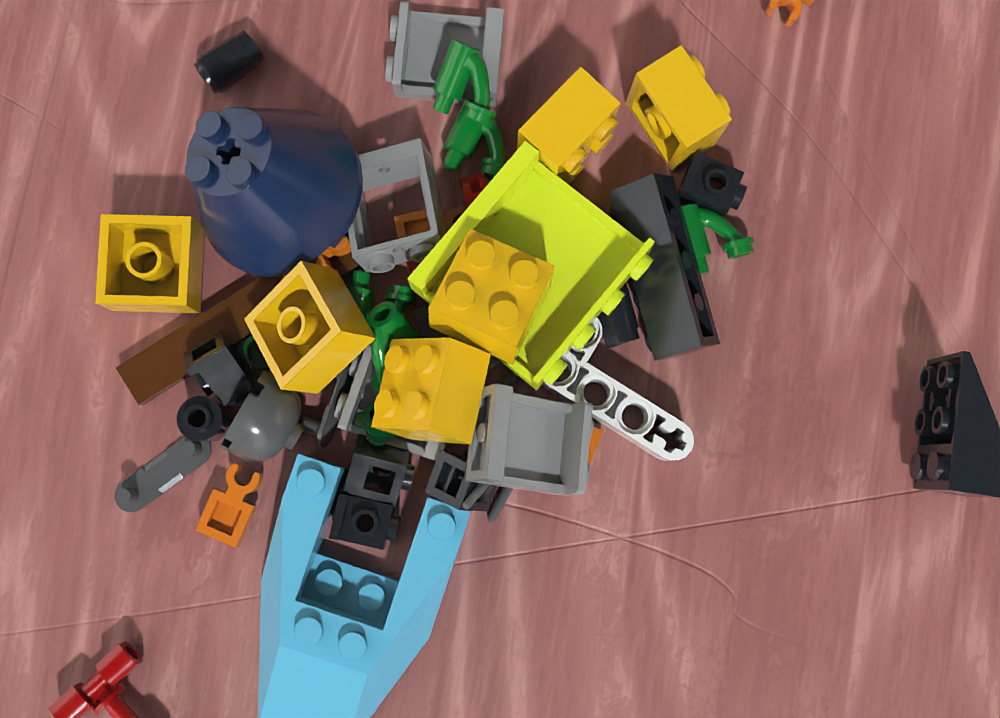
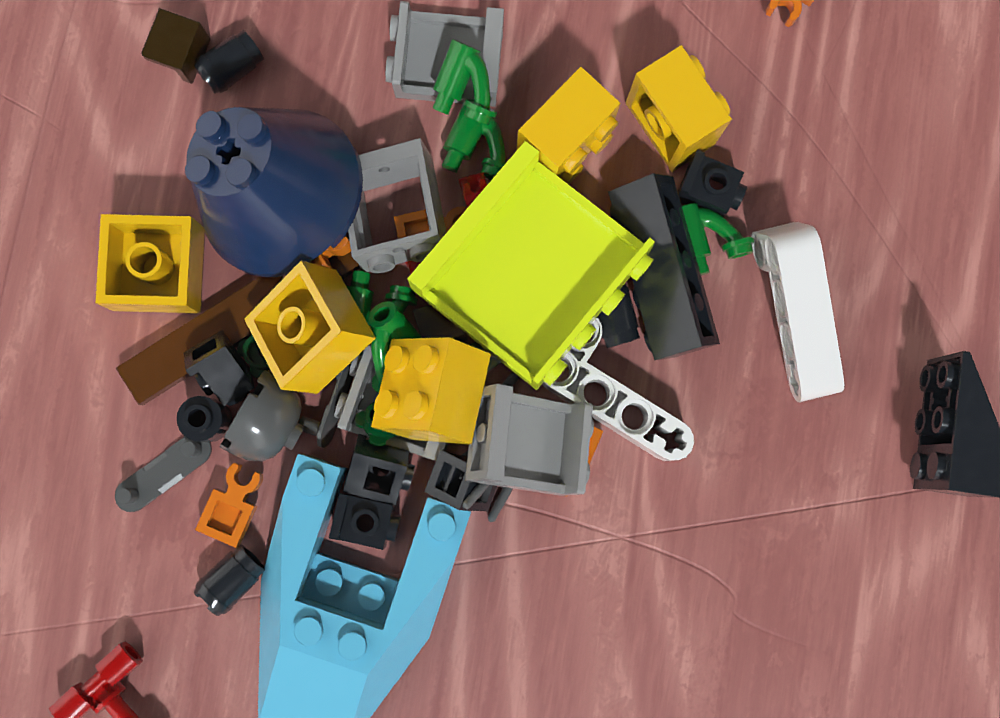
yellow brick [428,228,555,365] -> none
none -> dark brown panel [141,8,211,84]
none -> black piece [194,545,265,616]
none -> white beam [751,222,844,402]

